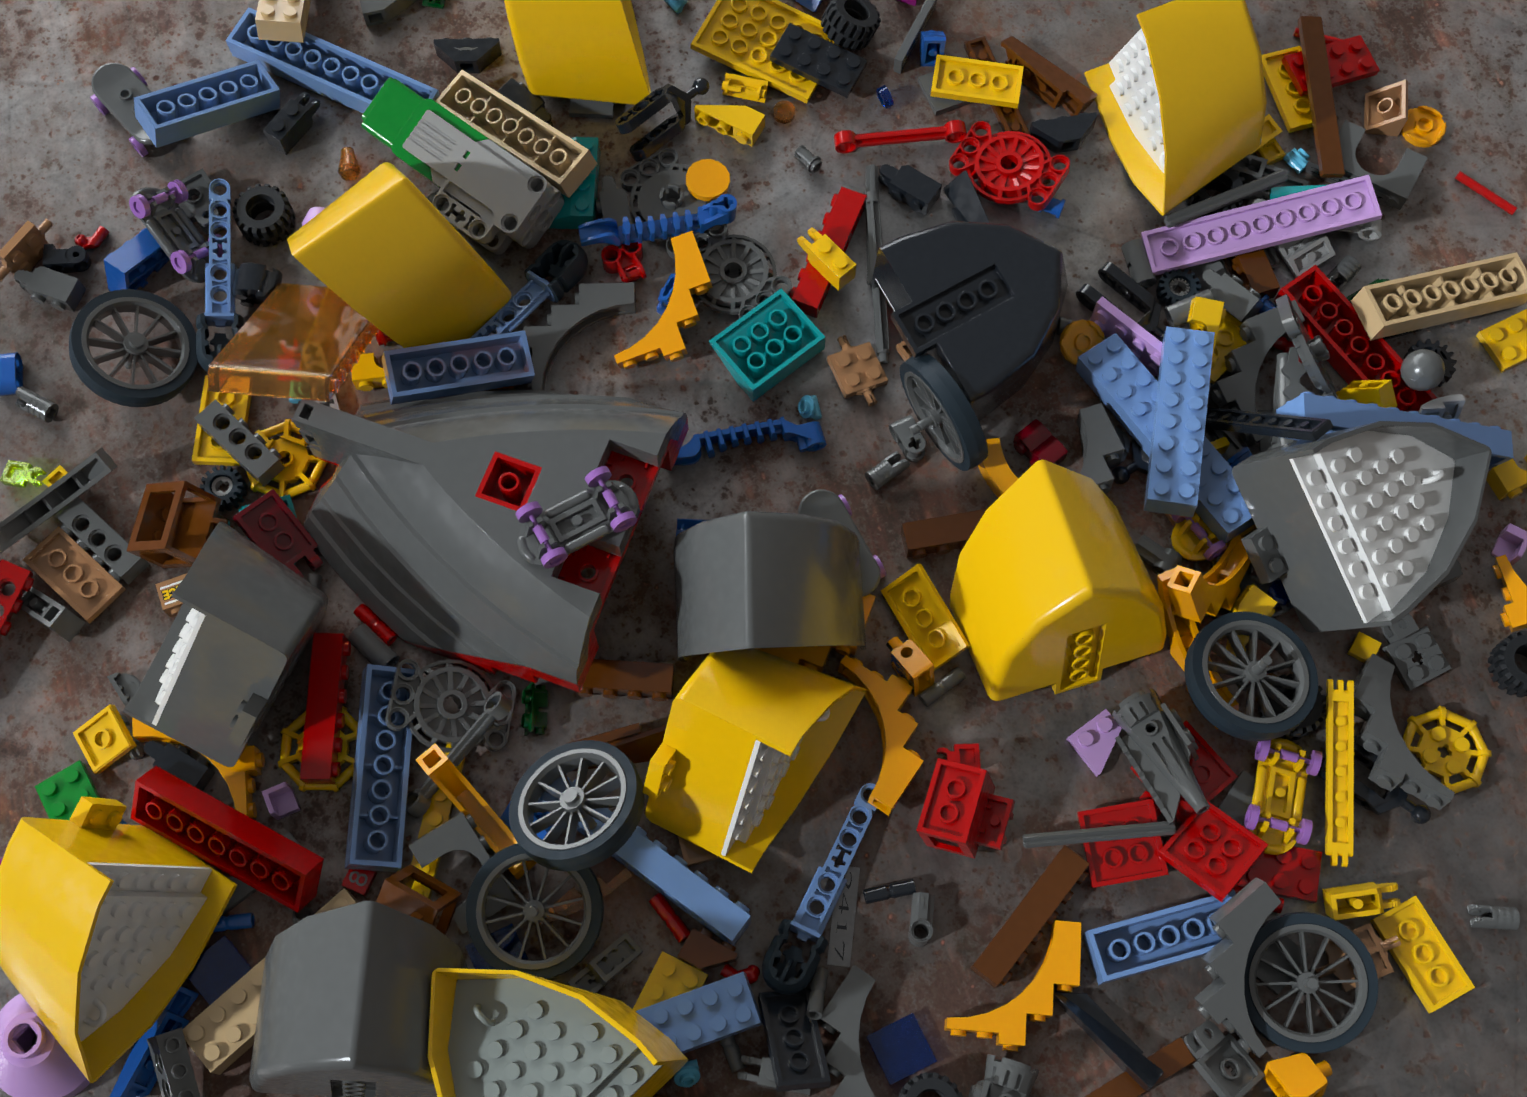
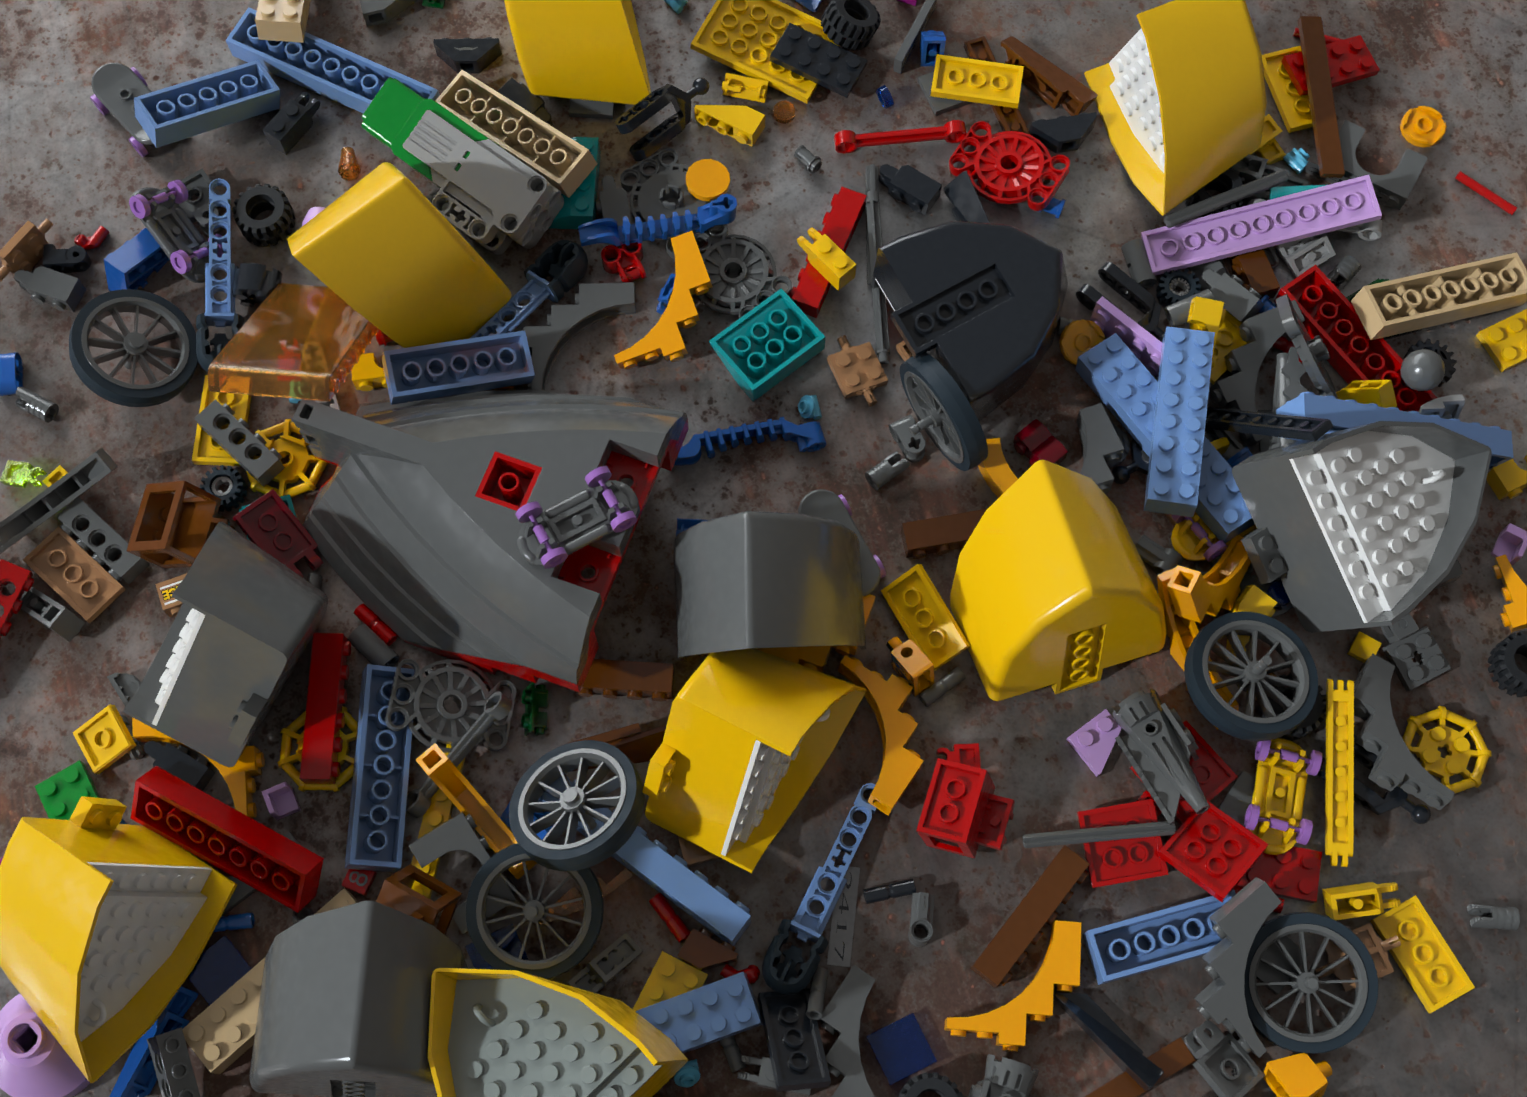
medium nougat slope [1364,79,1408,137] -> none

